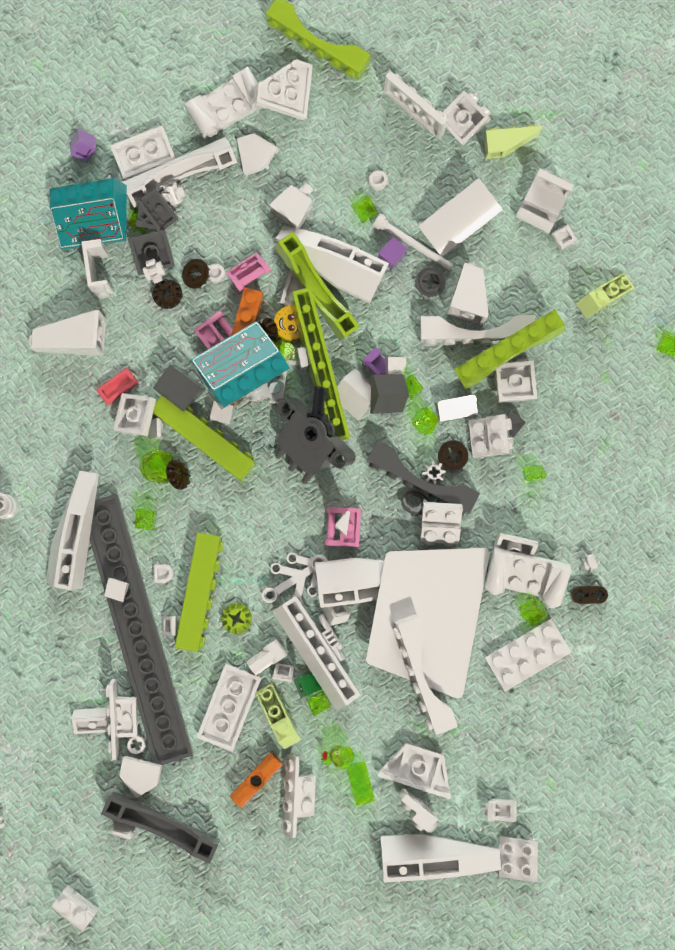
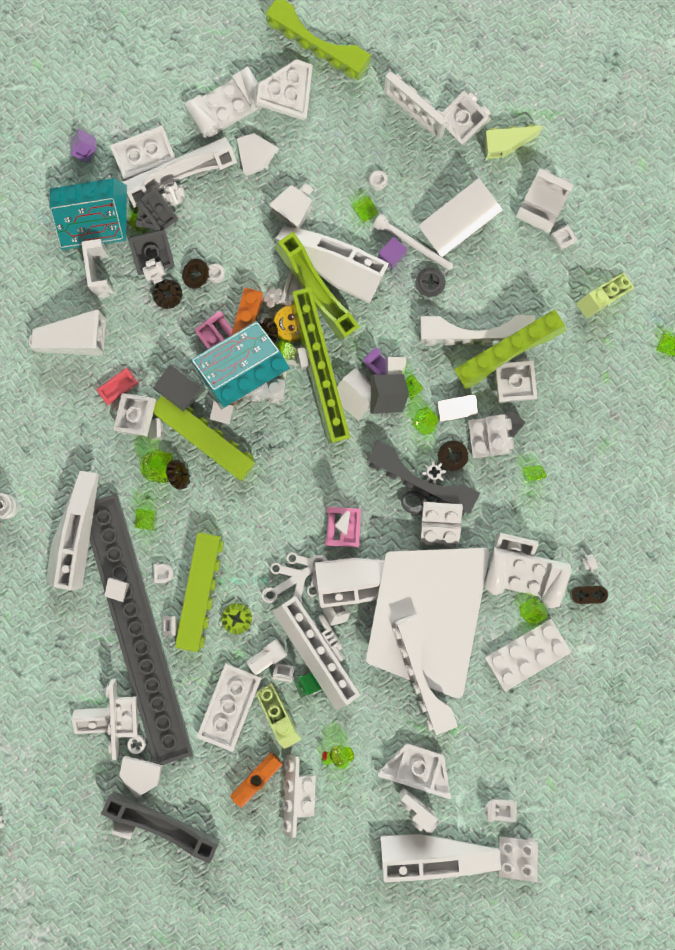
white brick [51,885,99,932] -> none
bright pink plate [226,253,271,292] -> none
piece [275,386,356,484] -> none
clear neon green slope [308,692,331,716] -> none
clear neon green slope [346,761,375,806] -> none
white slope [447,262,488,326] -> none
none -> white plant [264,288,283,308]

